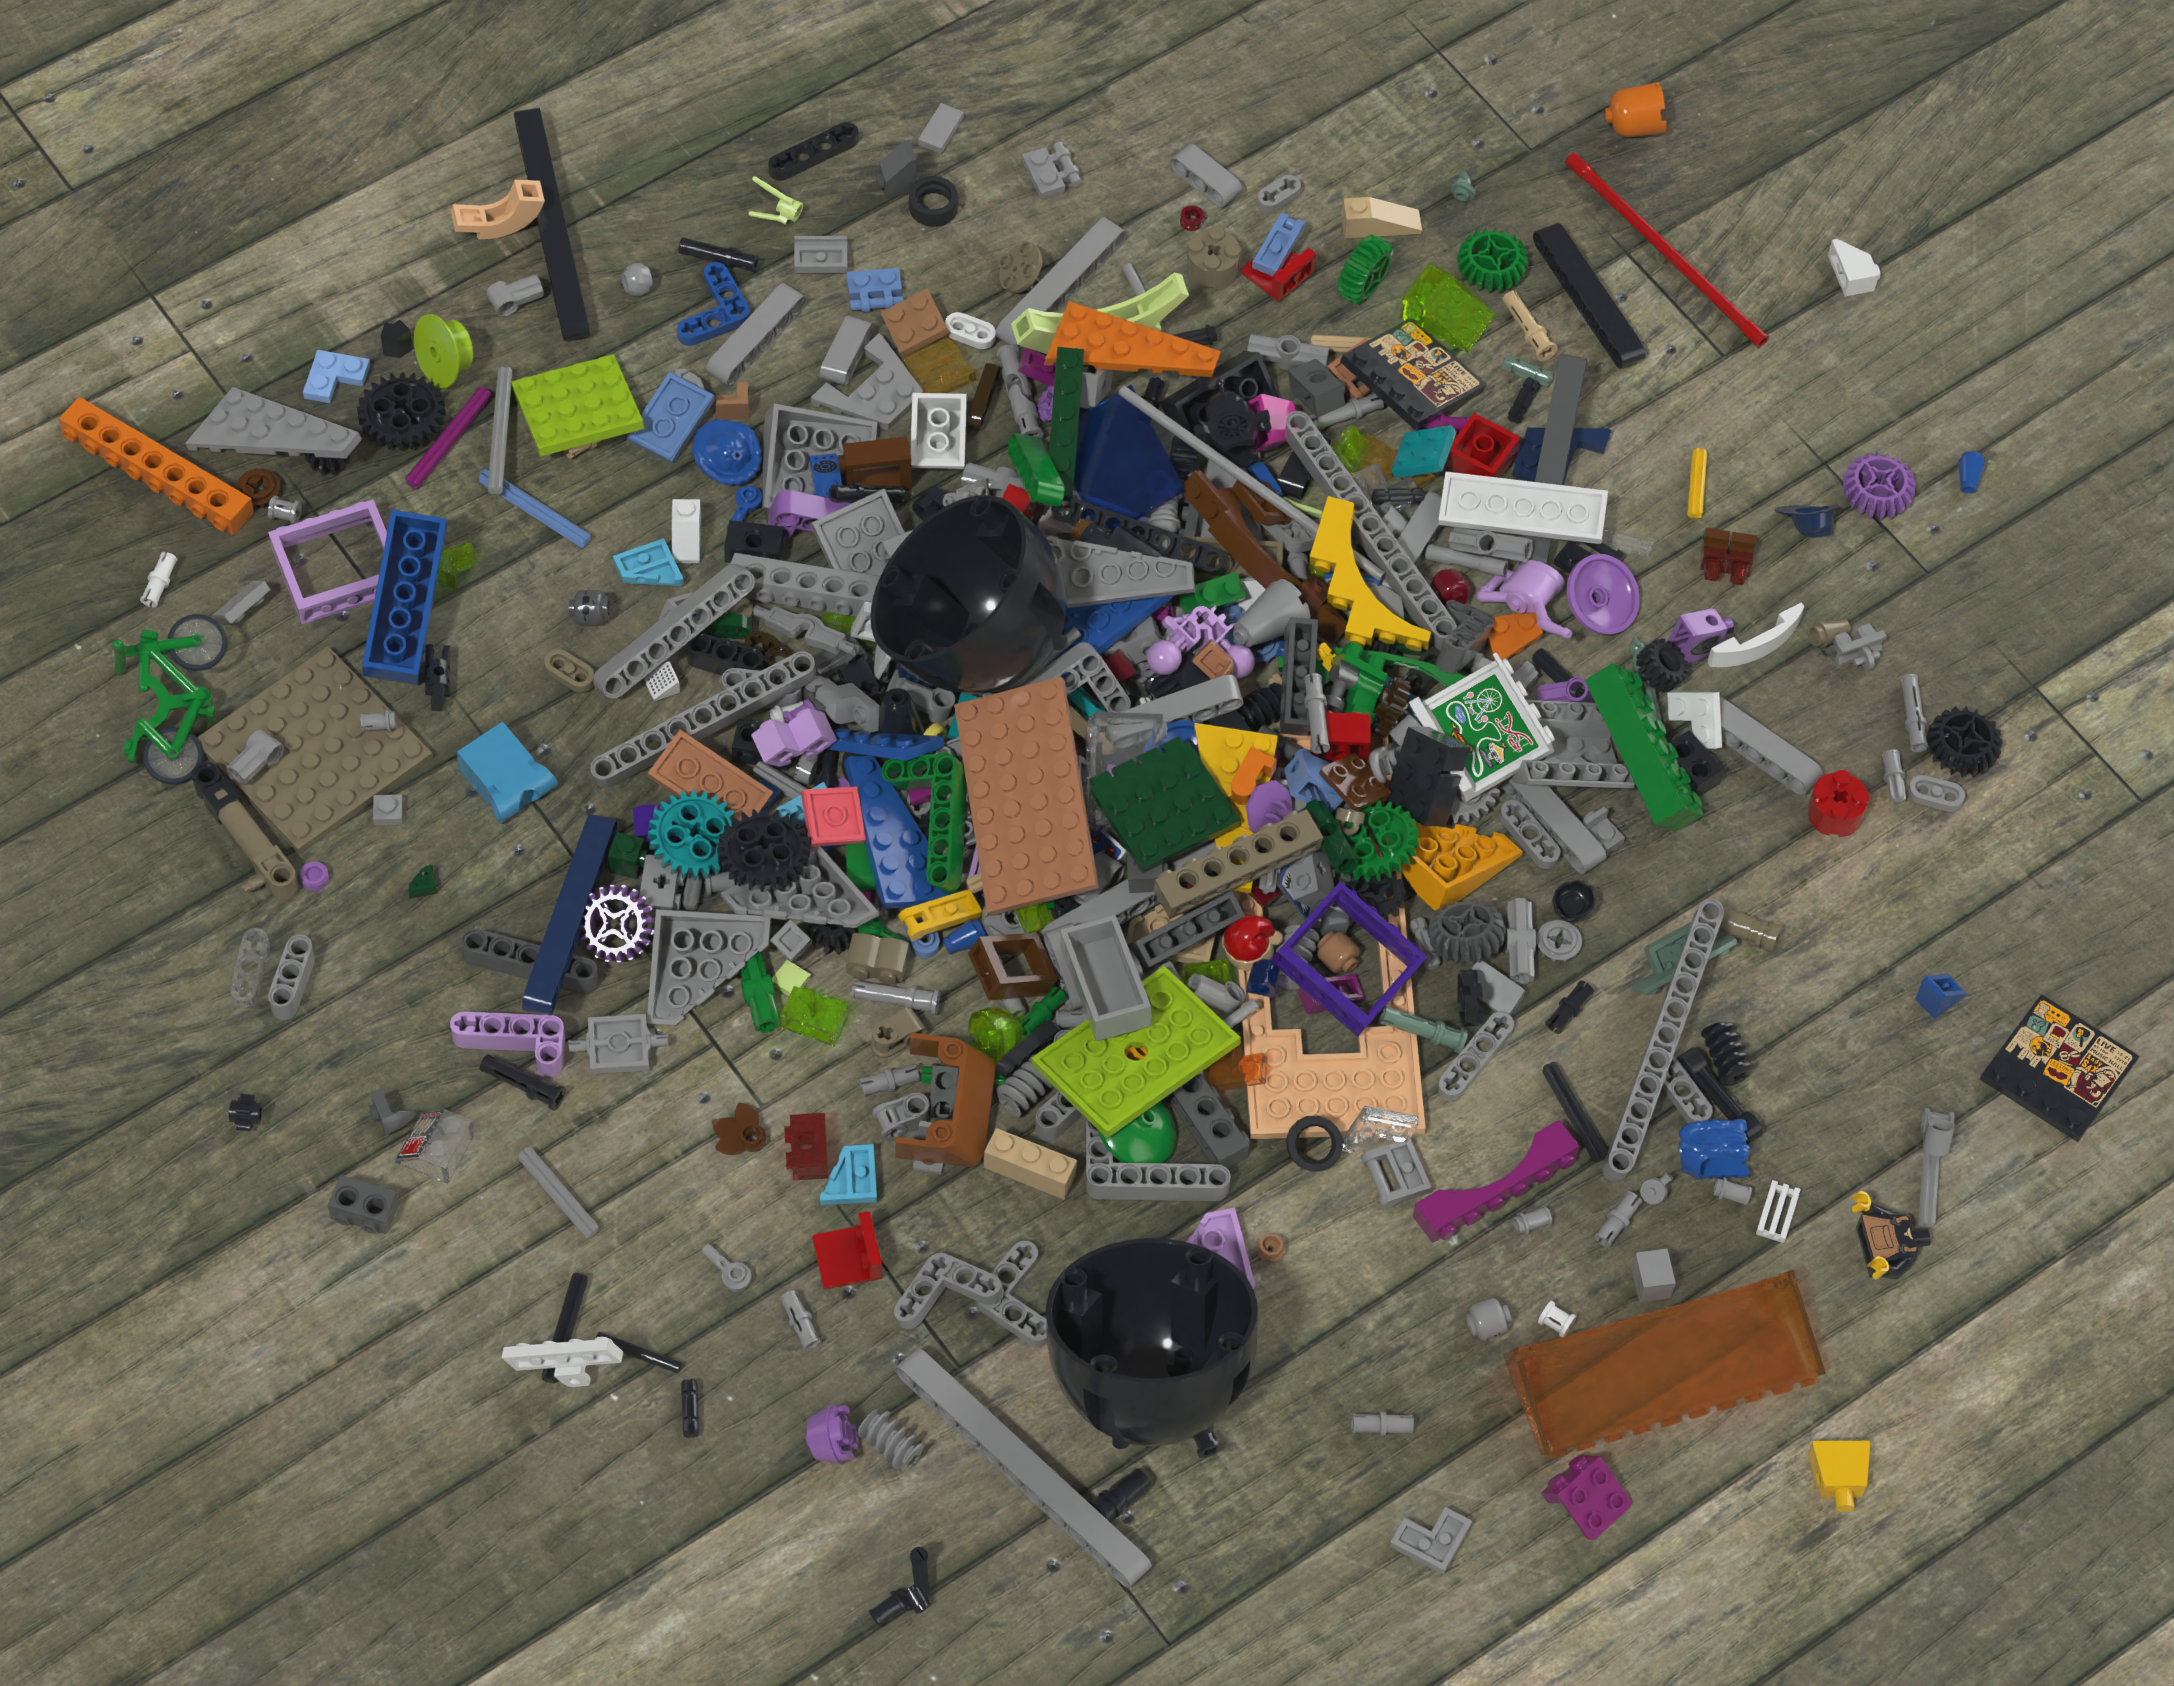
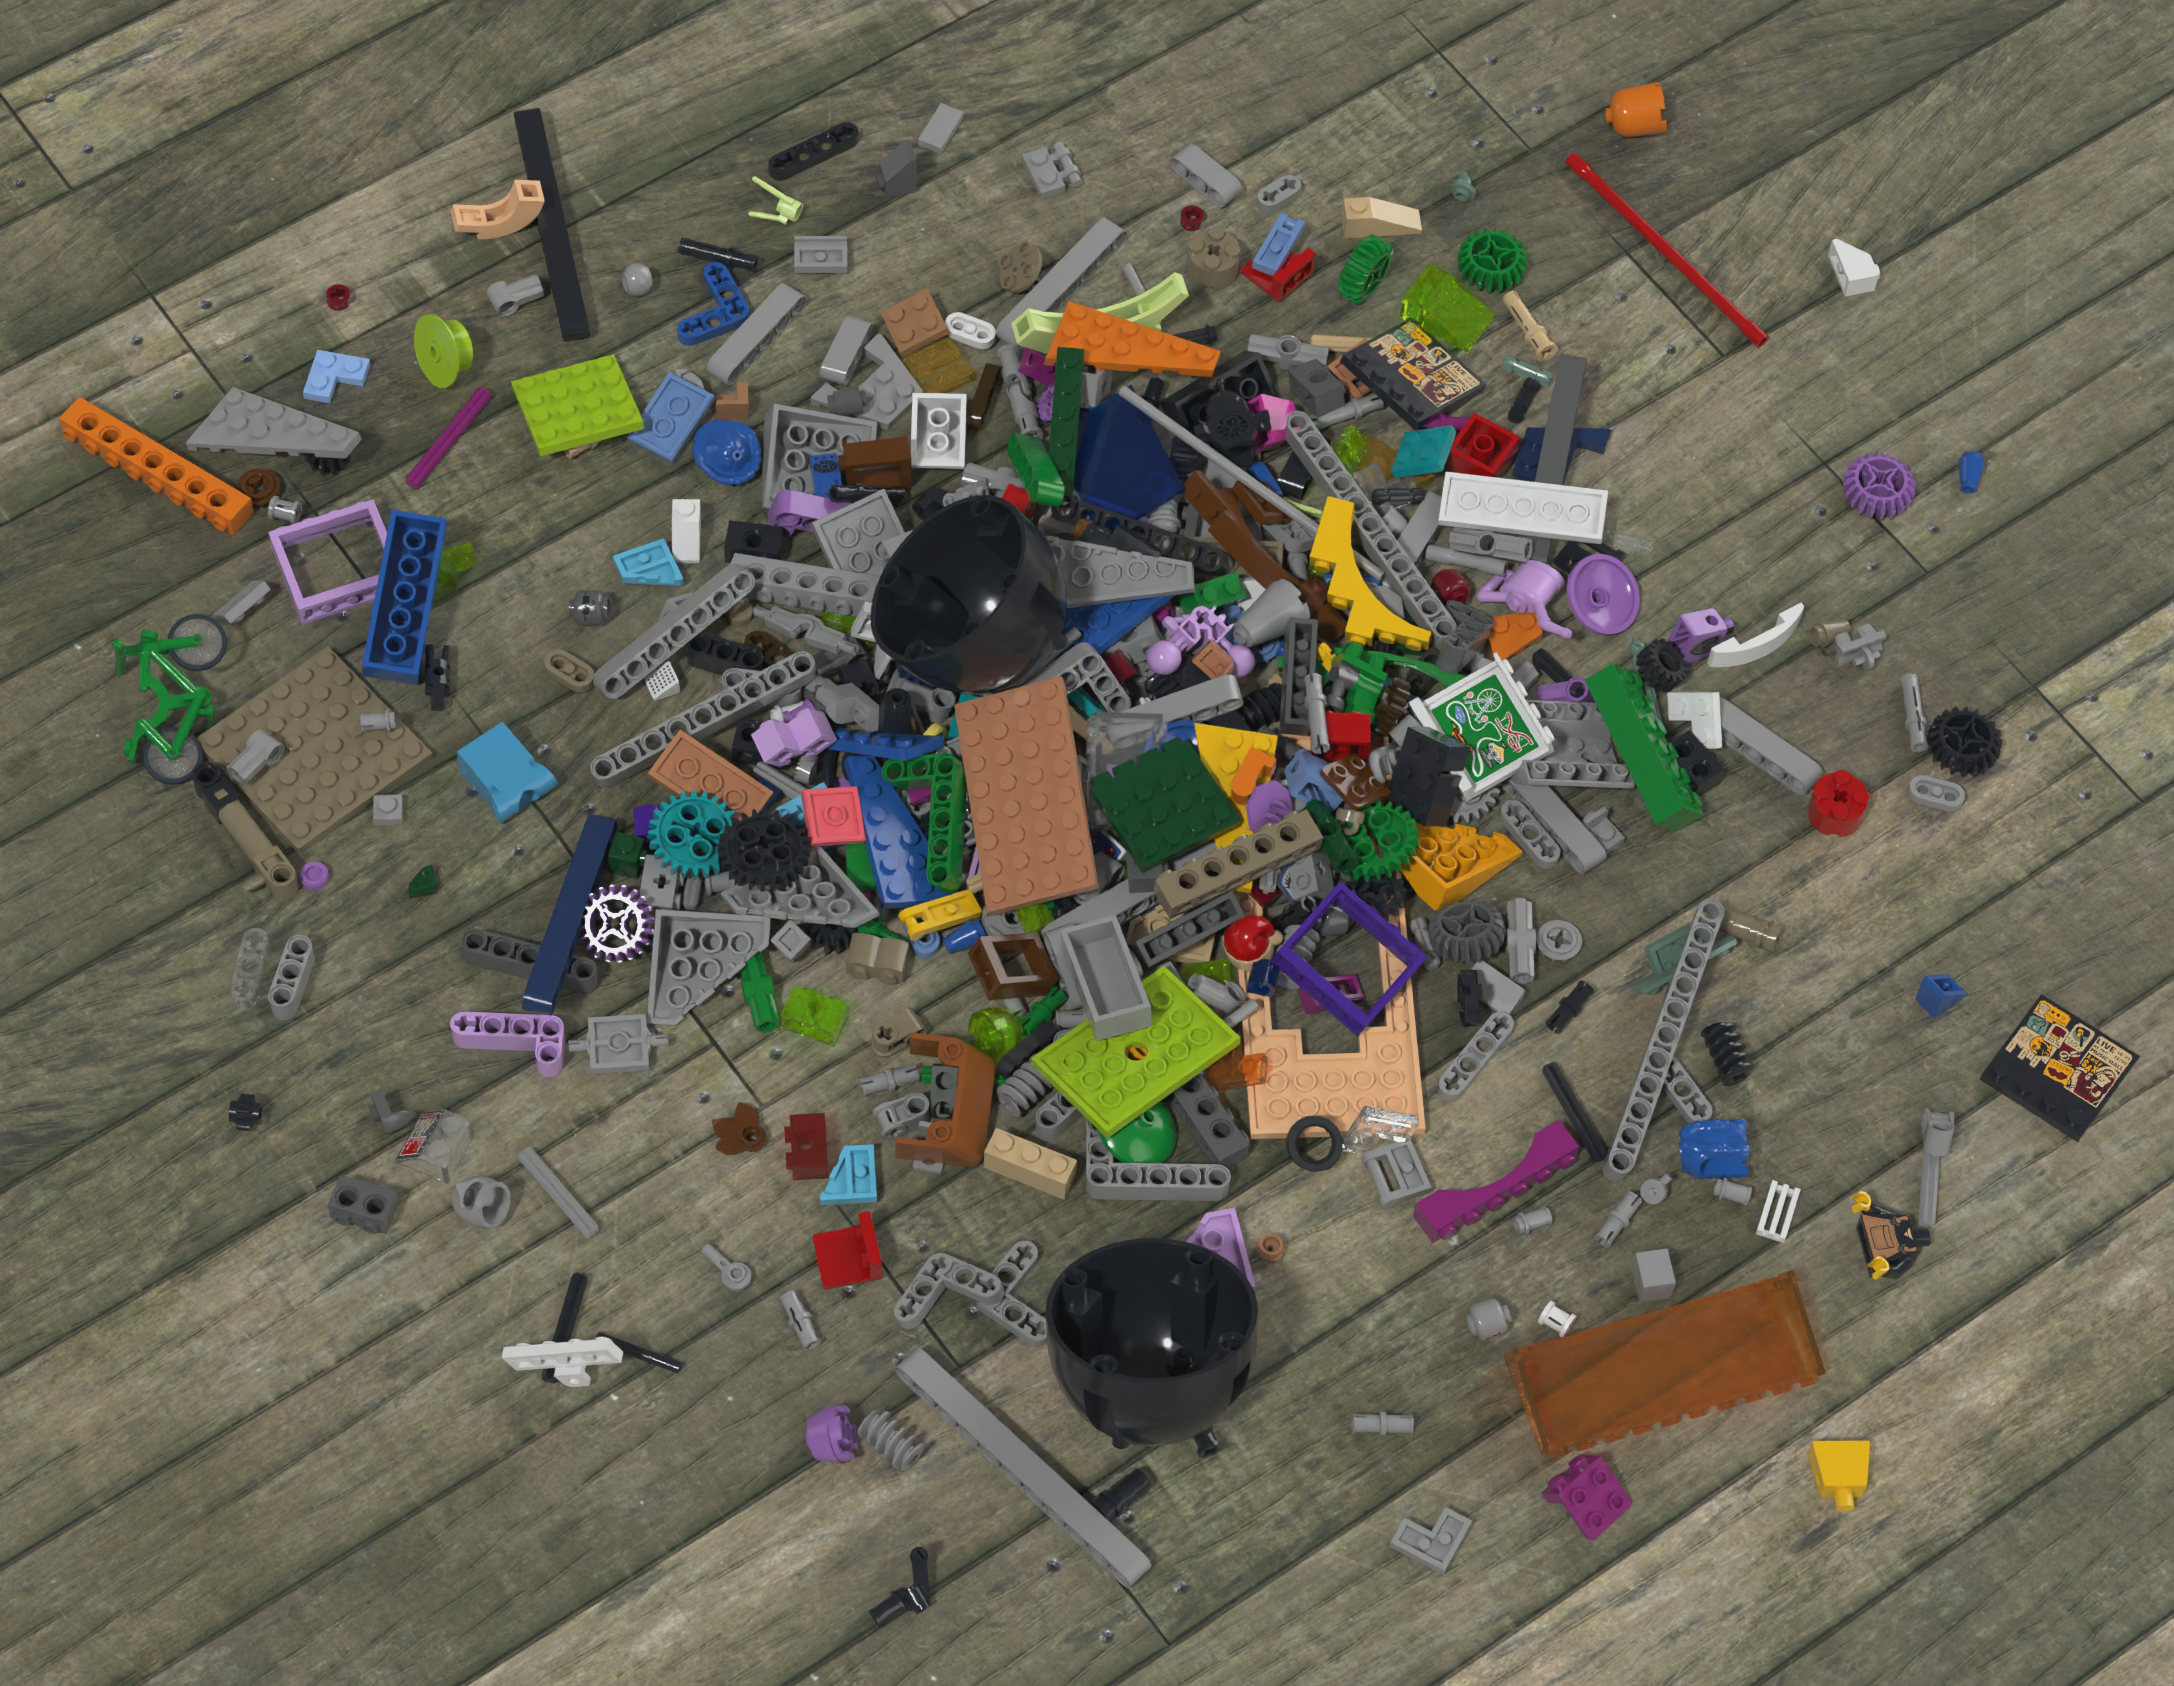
white pin [140,552,177,608] -> none
black gear [357,372,446,451] -> none
black piece [381,320,413,358] -> none
medium blue axle [479,469,591,548] -> none
black pin [479,1054,566,1111] -> none
light grey axle [488,366,512,495] -> none
black axle [681,1379,699,1438] -> none
dark green beam [701,613,753,640] -> none
blue plate [727,486,762,529] -> none
yellowish green tile [771,960,811,999] -> none
medium blue plate [847,268,903,312] -> none
light grey pin [851,980,941,1016] -> none
black tyre [909,176,958,227] -> none
medium nougat head [1317,931,1360,974] -> none
sand green pin [1379,1005,1468,1054] -> none
black beam [1533,222,1646,369] -> none
black hair [1552,880,1596,923] -> none
black piece [1676,1047,1763,1145] -> none
yellow axle [1687,448,1707,519] -> none
clear red hips [1700,528,1757,585] -> none
dark blue piece [1775,505,1839,538] -> none
light grey axle [1882,749,1906,804] -> none
none -> dark red bush [326,284,351,311]
none -> light grey piece [452,1176,511,1229]
none -> dark grey brick [827,386,868,416]
none -> black pin [1271,895,1317,933]

